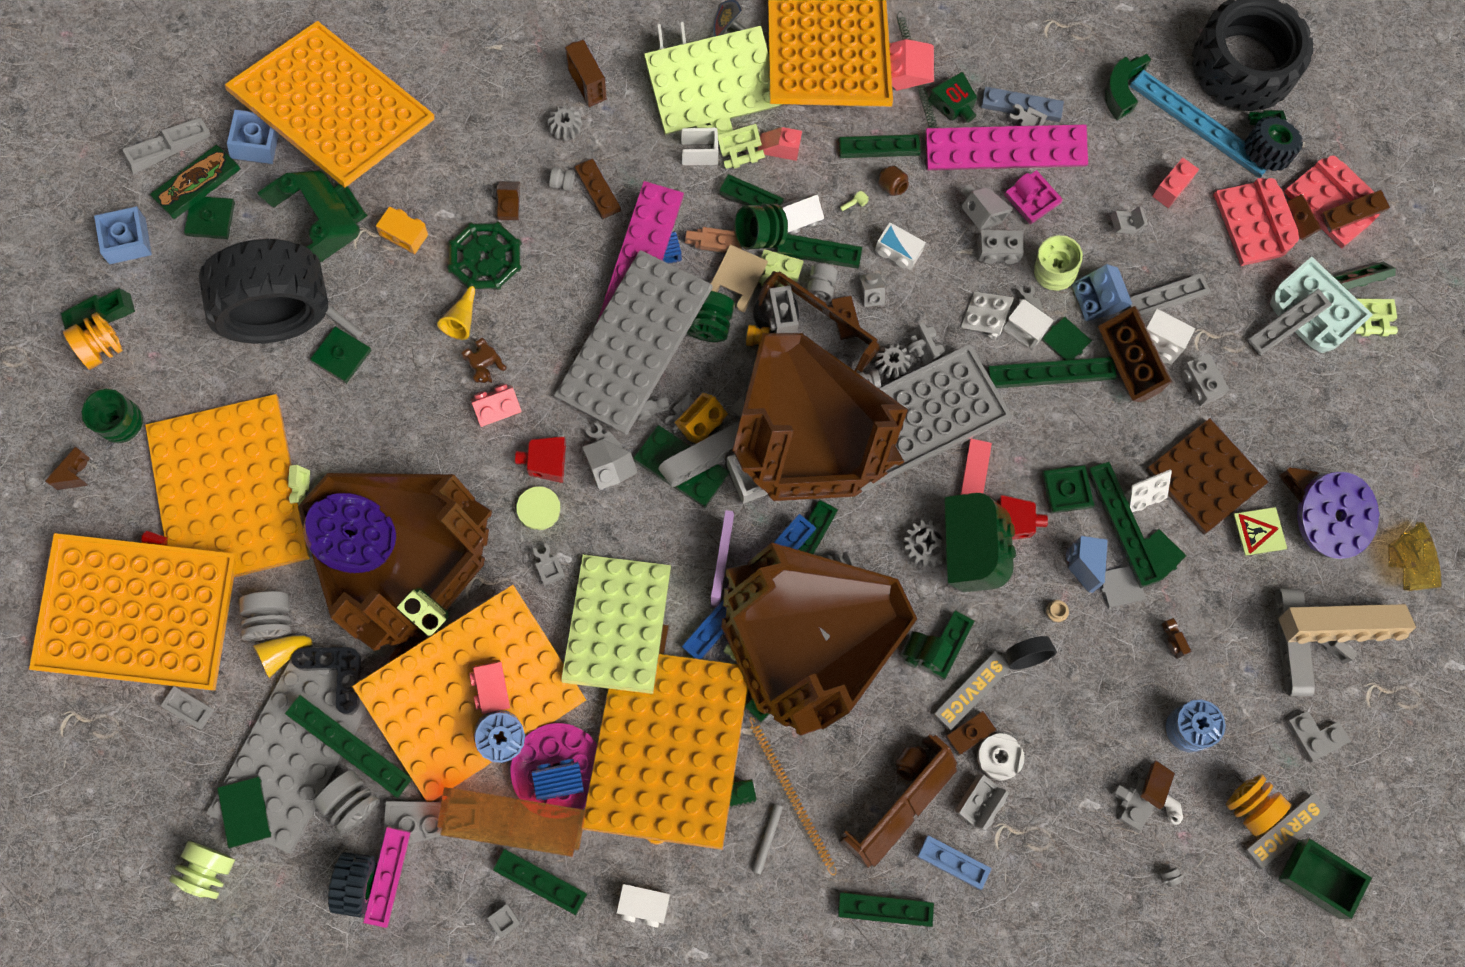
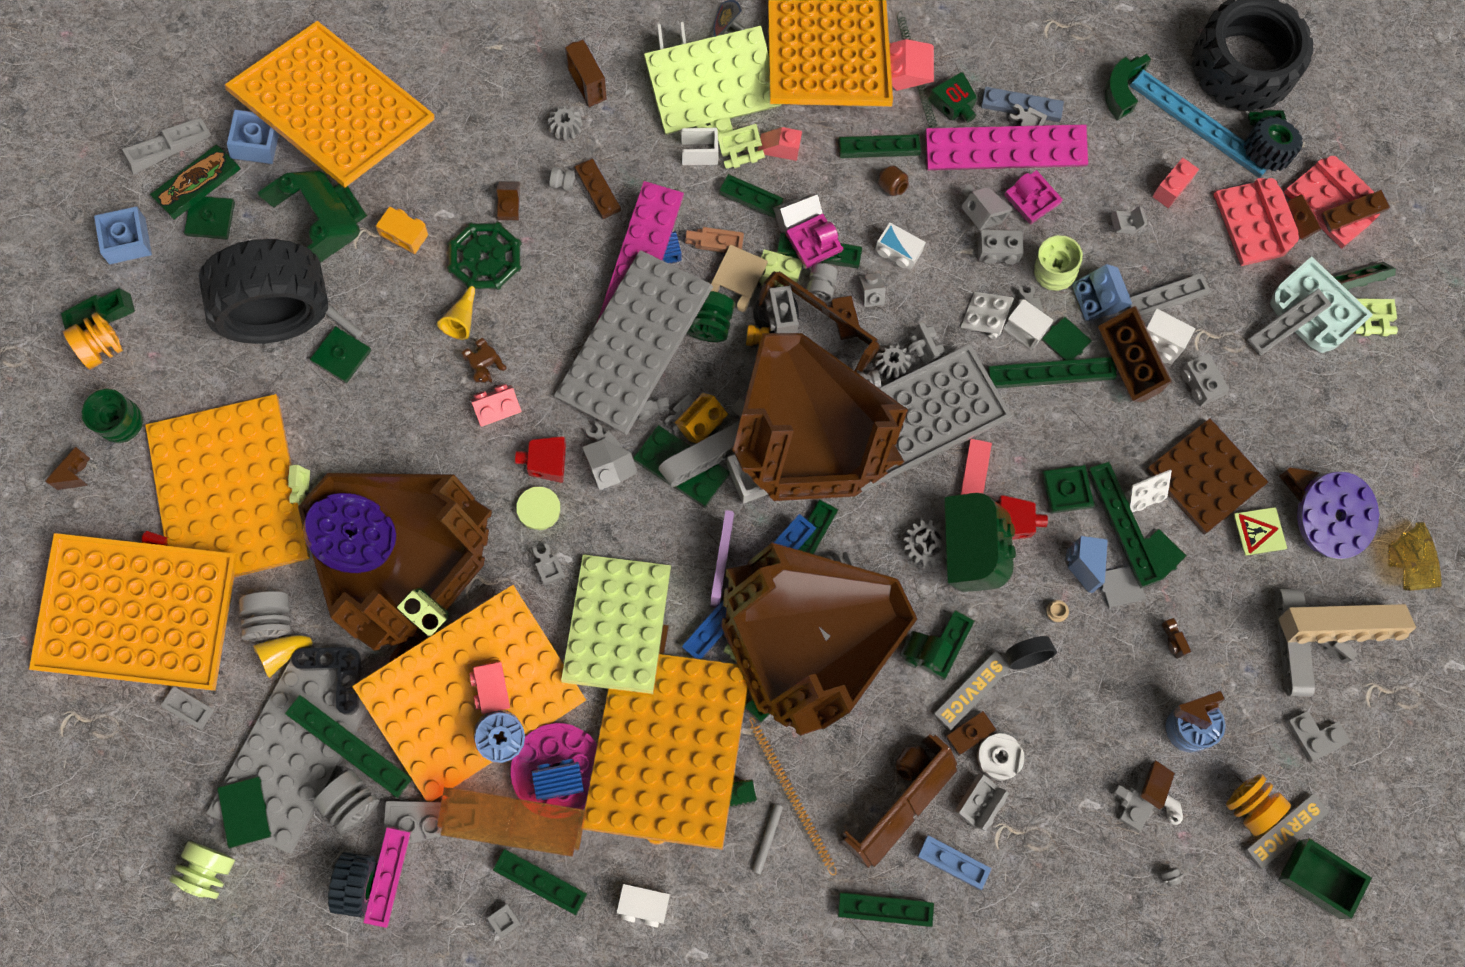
dark green wheel [734,204,788,250] -> none
yellowish green hand [840,191,869,211] -> none
none -> dark pink plate [786,214,843,269]
none -> reddish brown slope [1173,691,1225,730]

